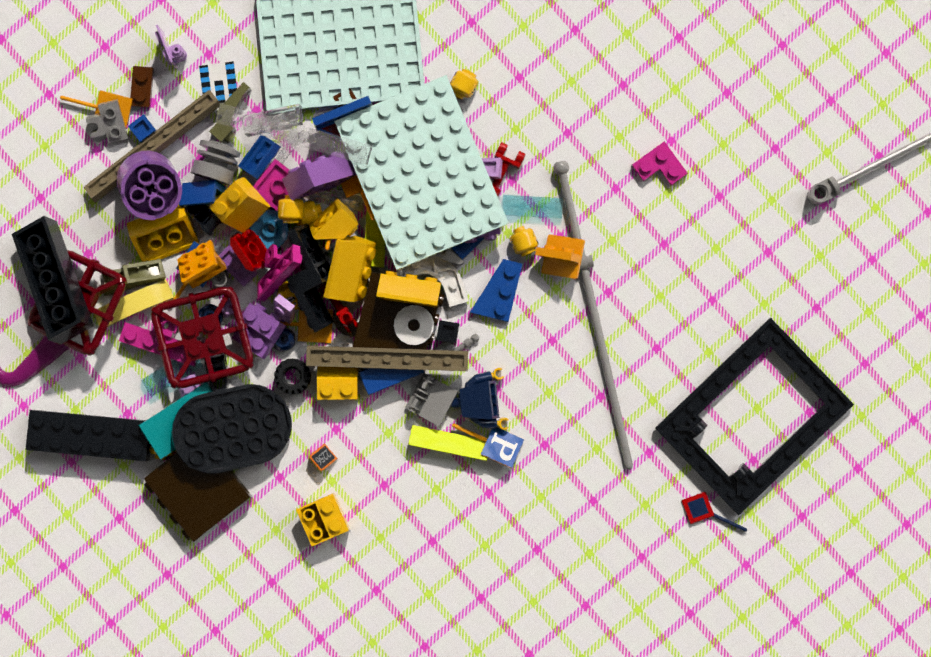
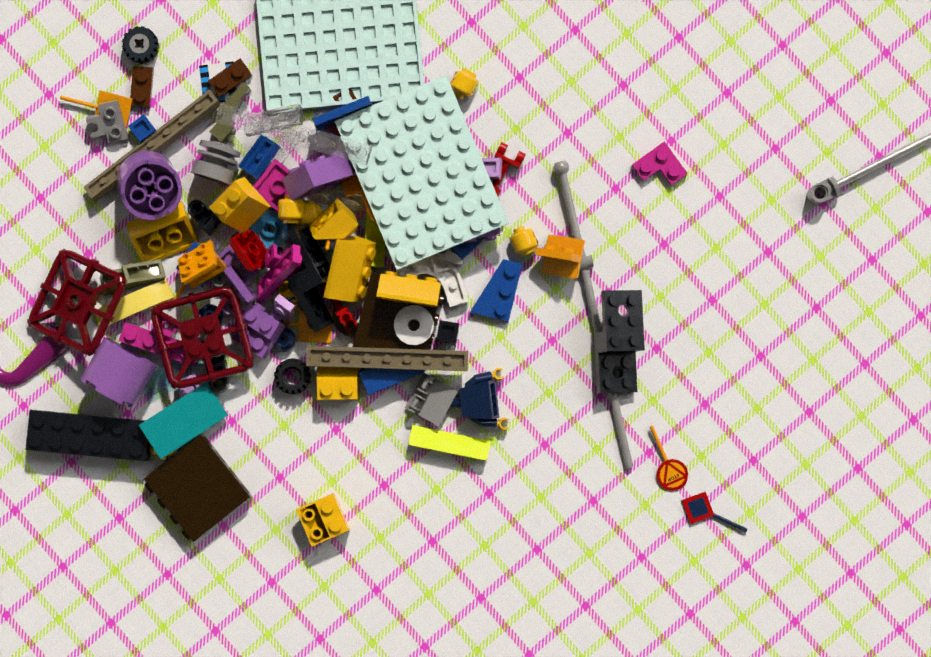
black brick [12,216,94,344] -> none
lavender hinge [155,25,187,69] -> none
black plate [171,384,292,474] -> none
blue panel [179,180,227,207] -> none
slope [309,443,338,472] -> none
light grey piece [452,334,479,351] -> none
piece [452,424,524,469] -> none
clear light blue tile [503,195,563,219] -> none
black plate [655,318,854,515] -> none
none -> medium lavender brick [80,337,158,409]
none -> black wheel [122,26,159,64]
none -> reddish brown plate [208,58,252,98]
none -> medium lavender plate [224,265,257,303]
none -> black bracket [595,290,645,394]
none -> piece [650,425,688,491]

